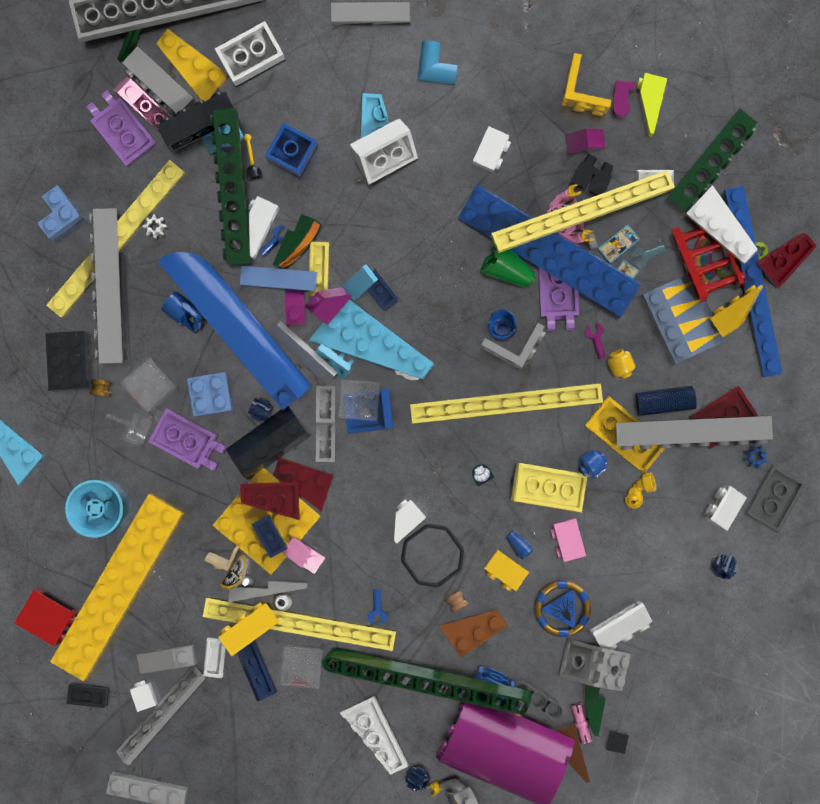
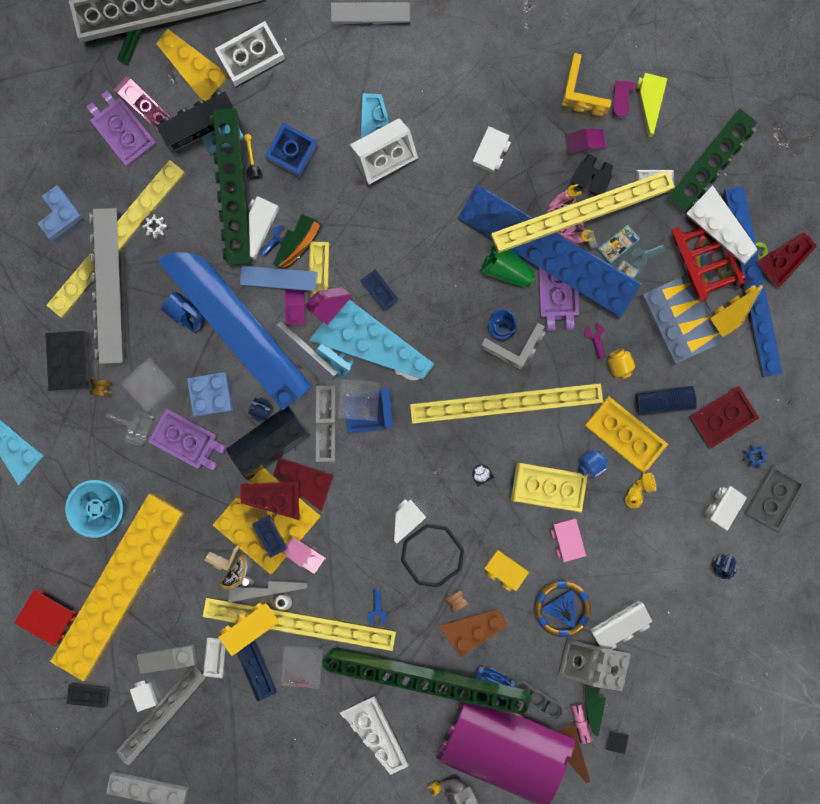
light grey brick [122,46,195,117] -> none
medium azure tile [343,265,378,301] -> none
dark blue gear [405,767,430,792] -> none
dark azure brick [417,41,457,85] -> none
blue cone [506,531,533,560] -> none
light grey brick [615,416,773,450] -> none

